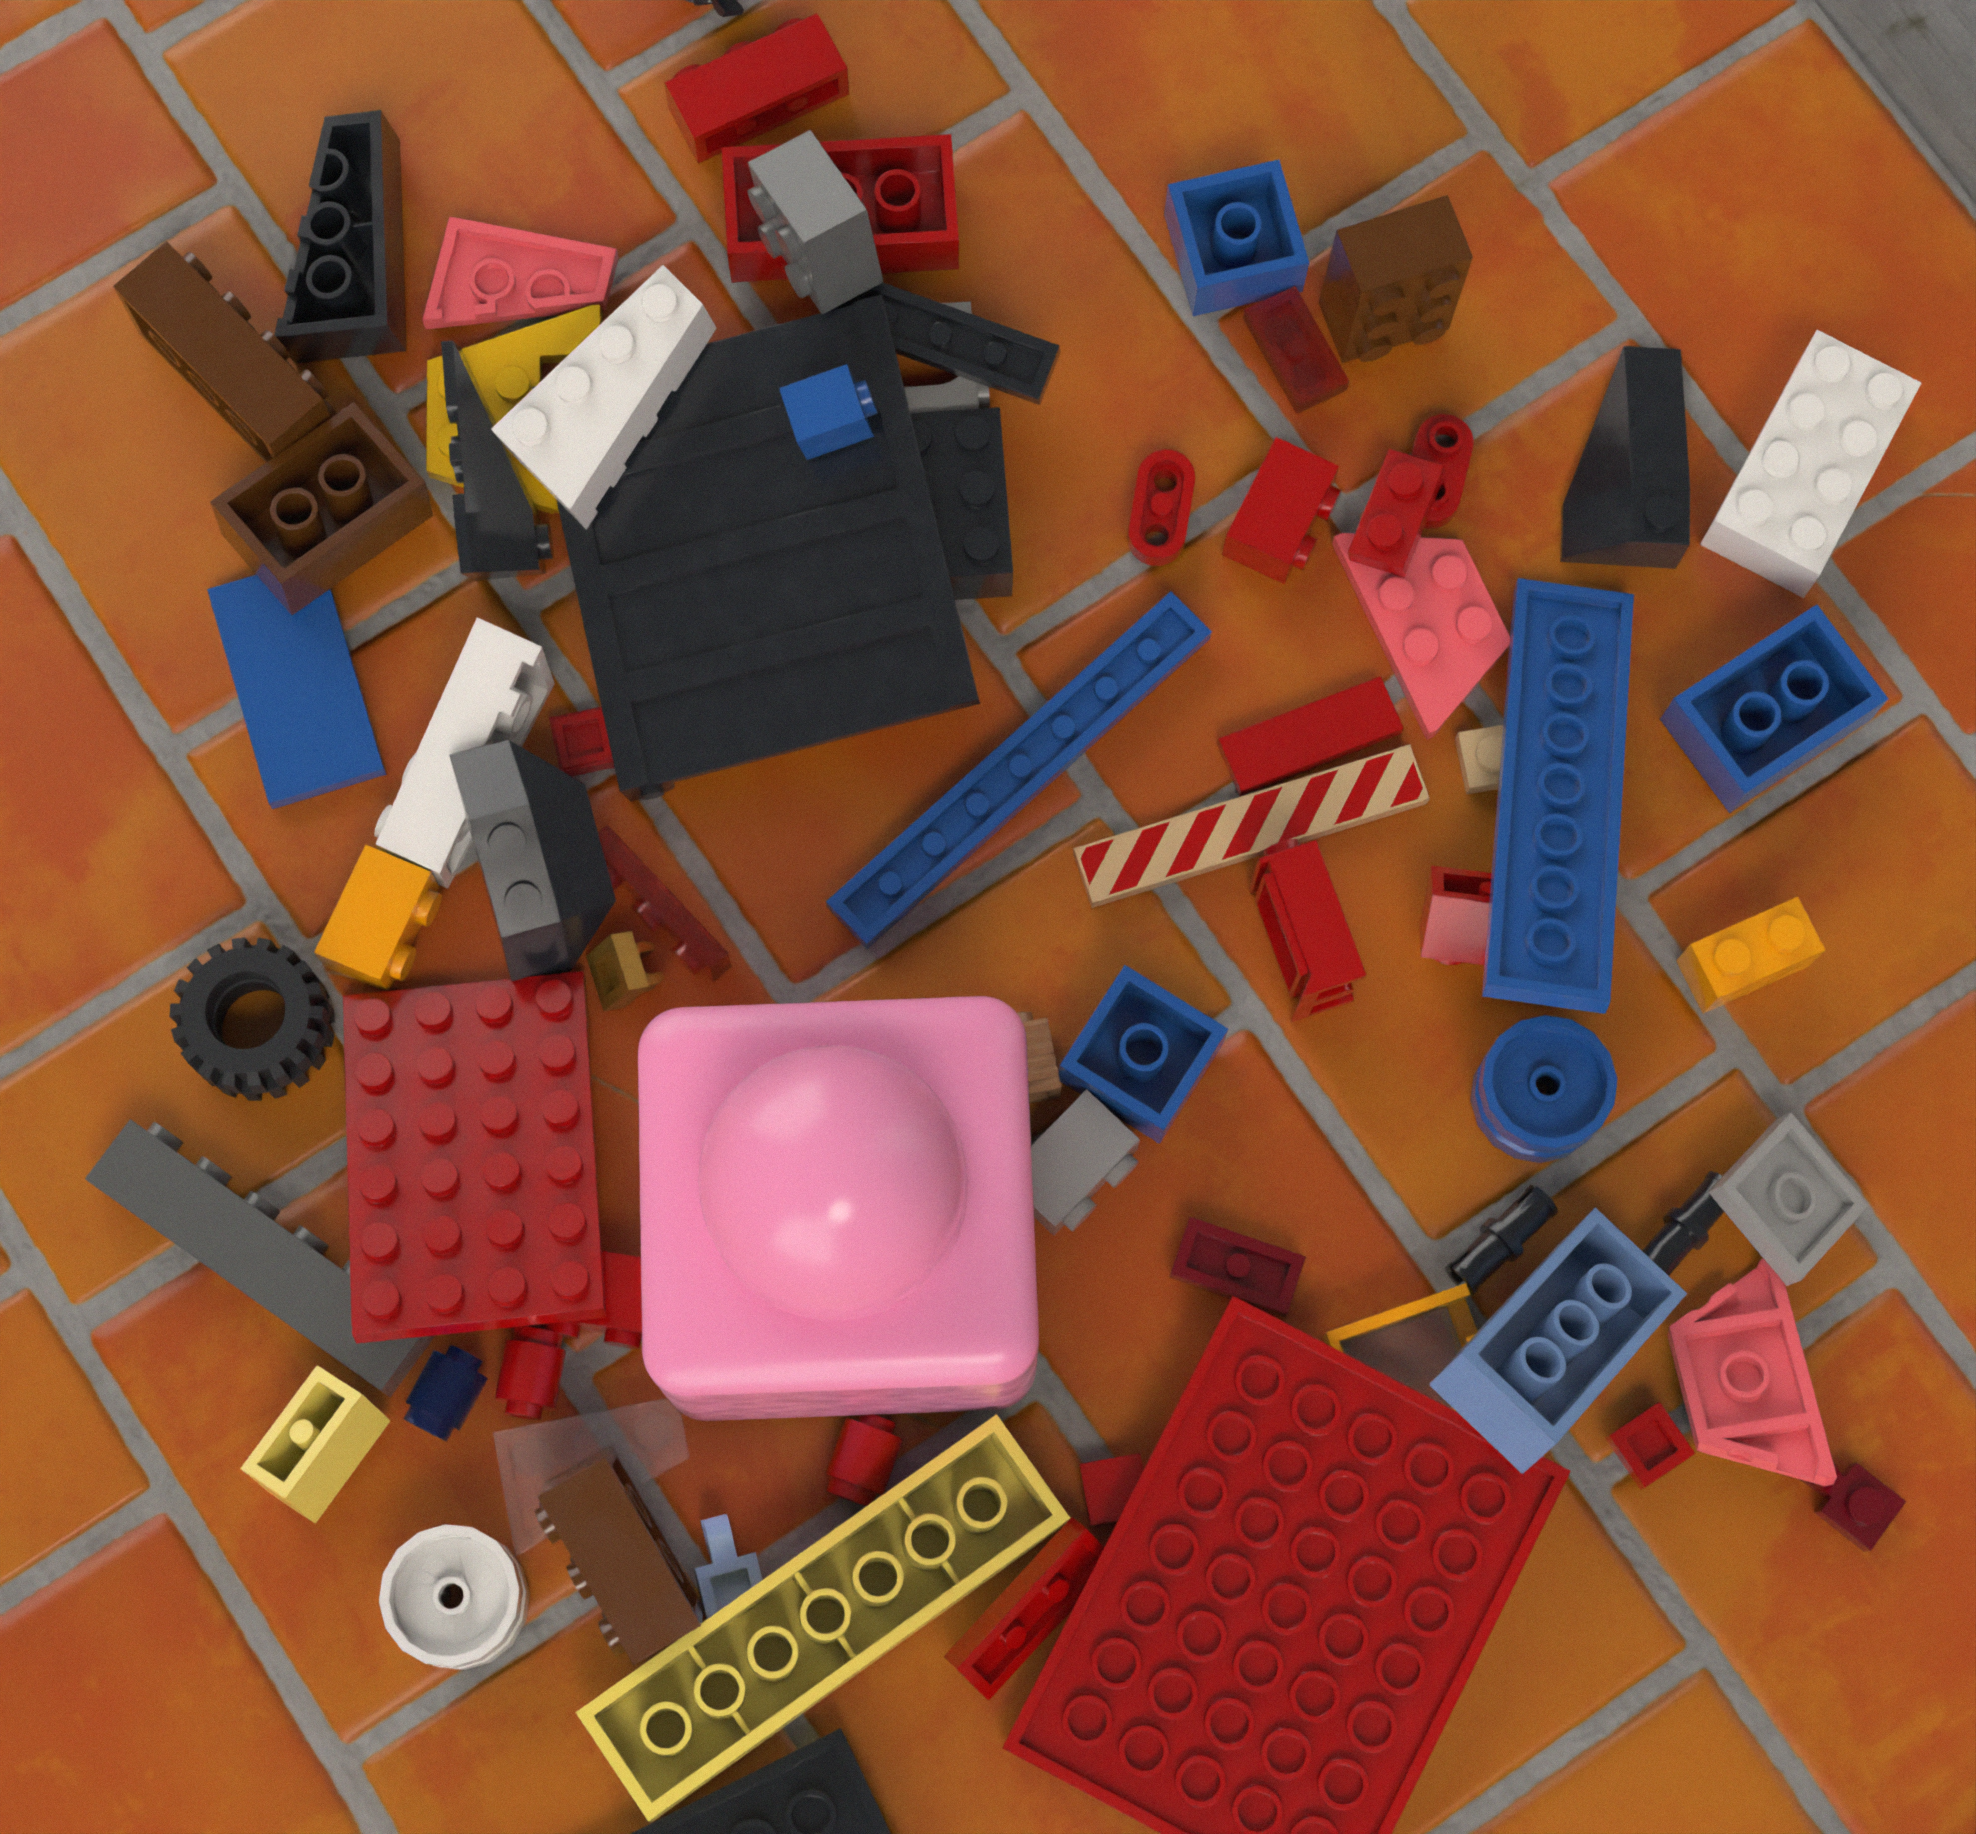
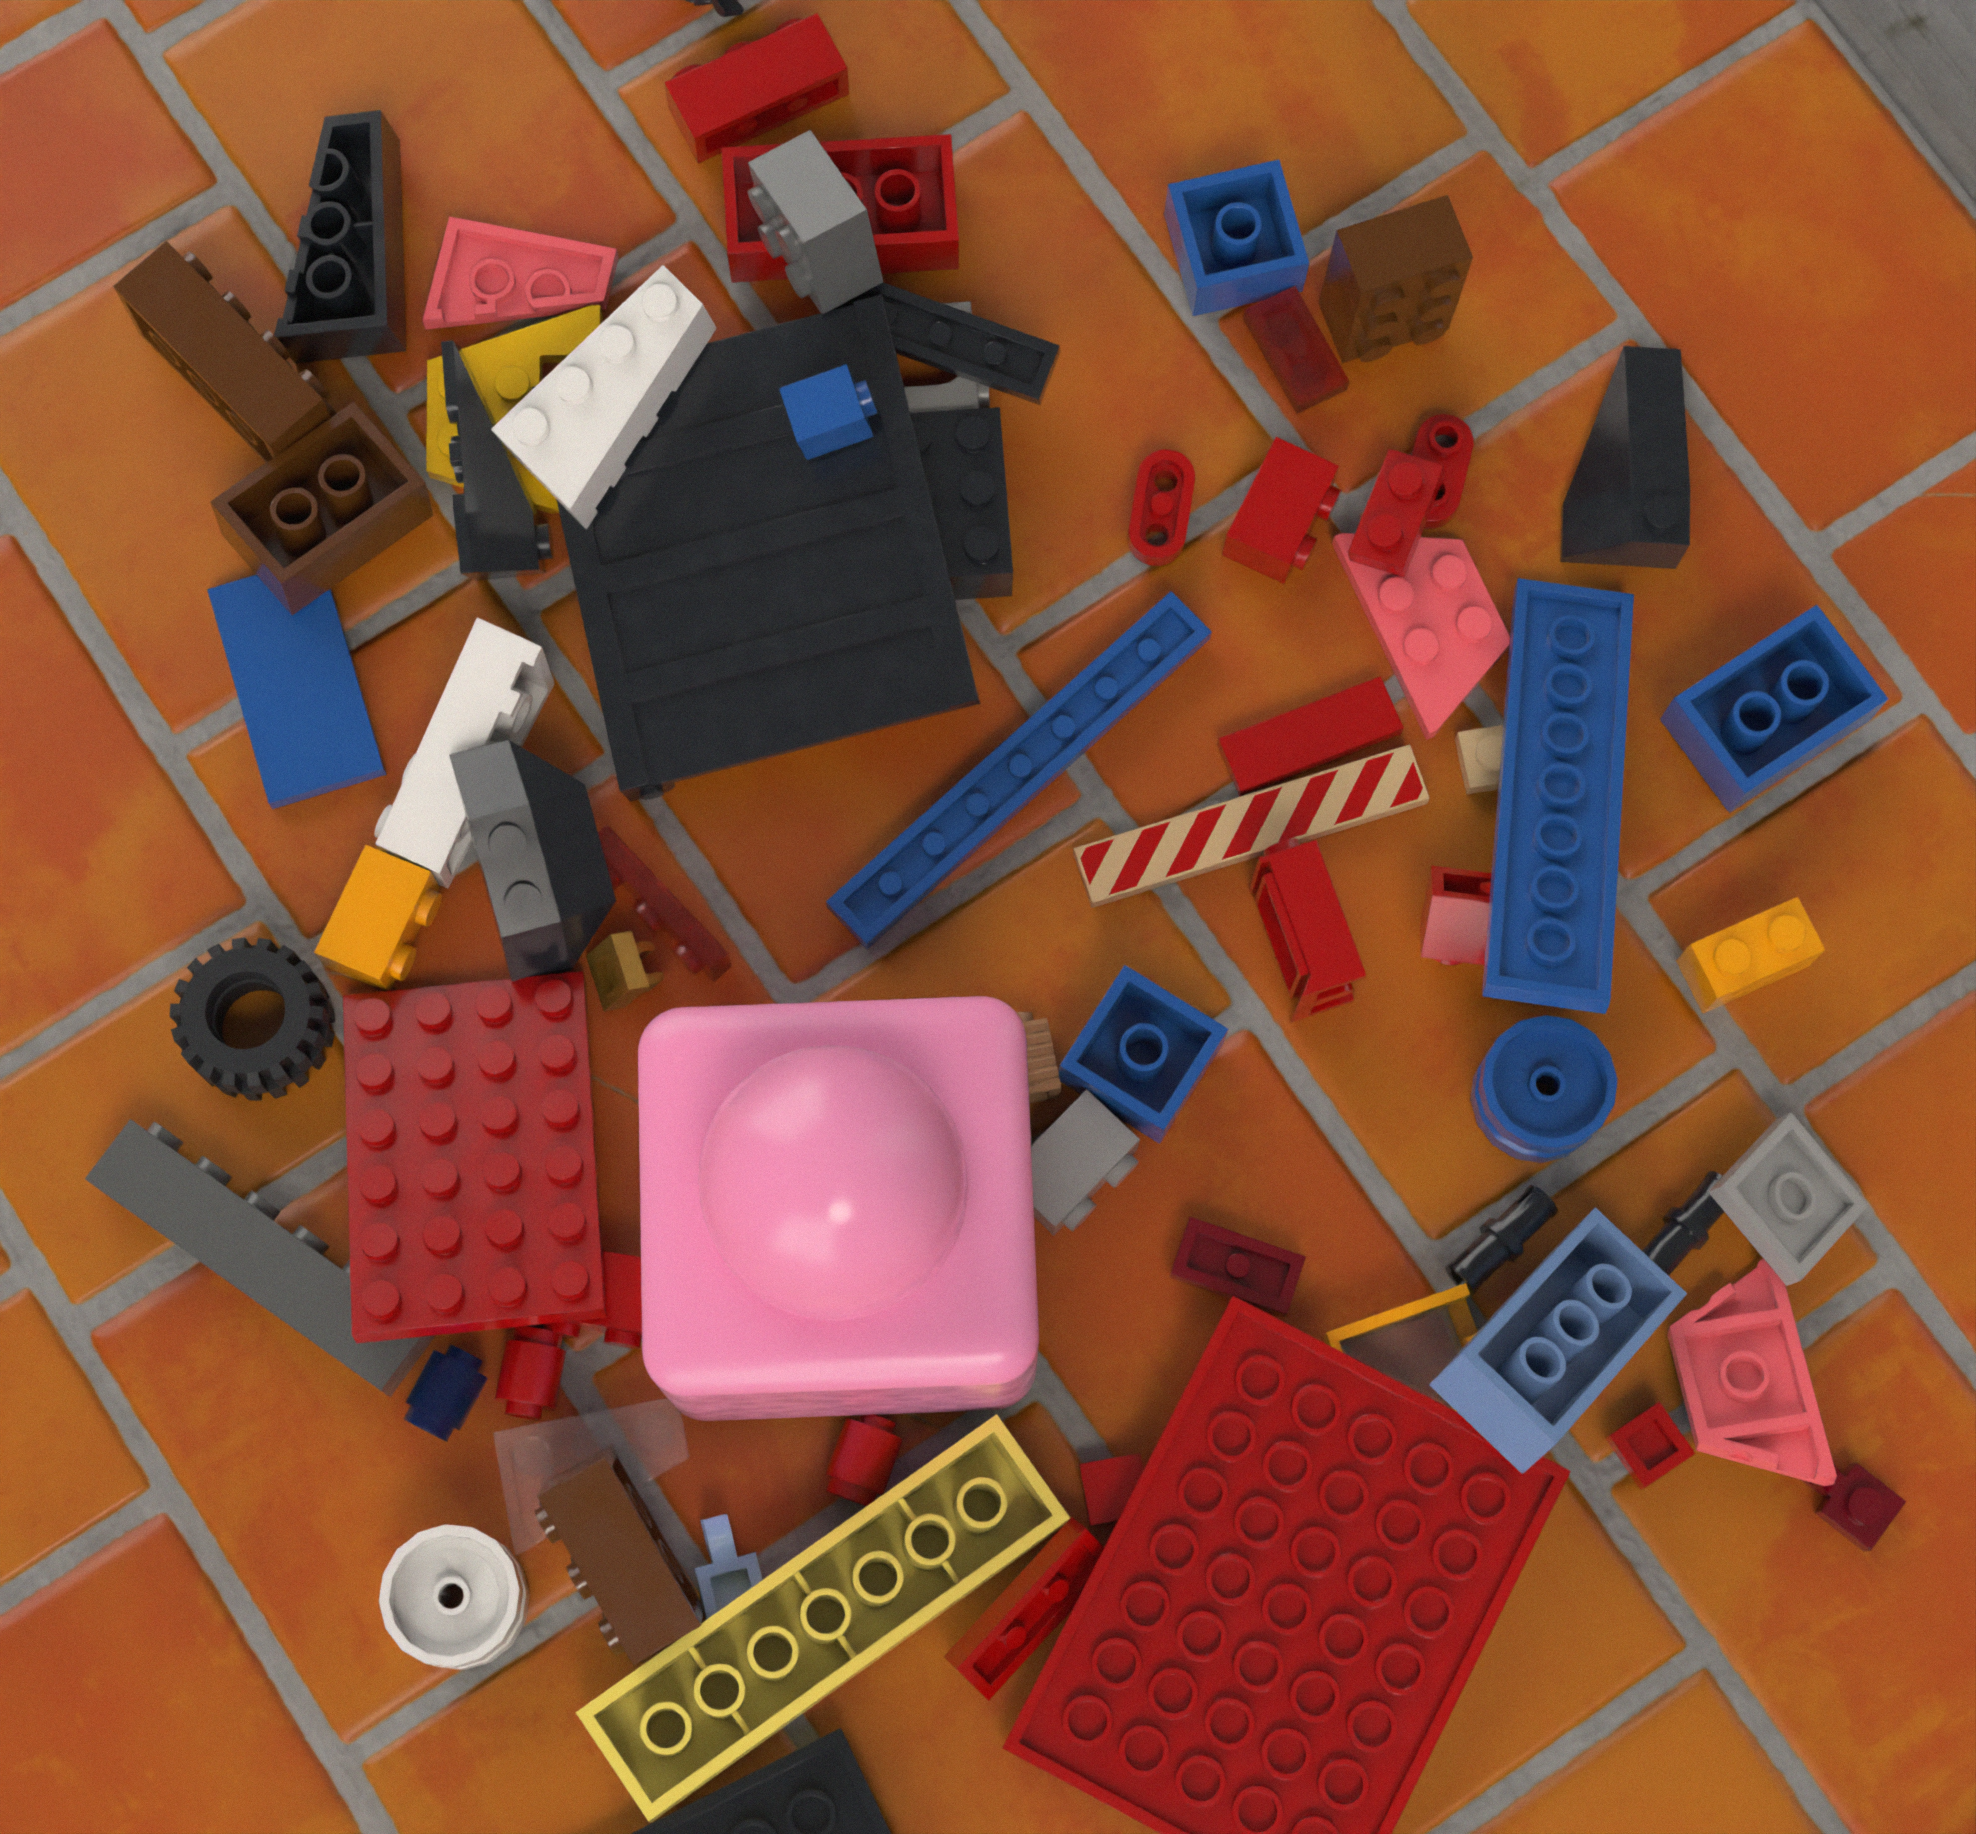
light yellow brick [240,1365,390,1524] -> none
red tile [549,707,615,777] -> none
white brick [1700,330,1921,598] -> none

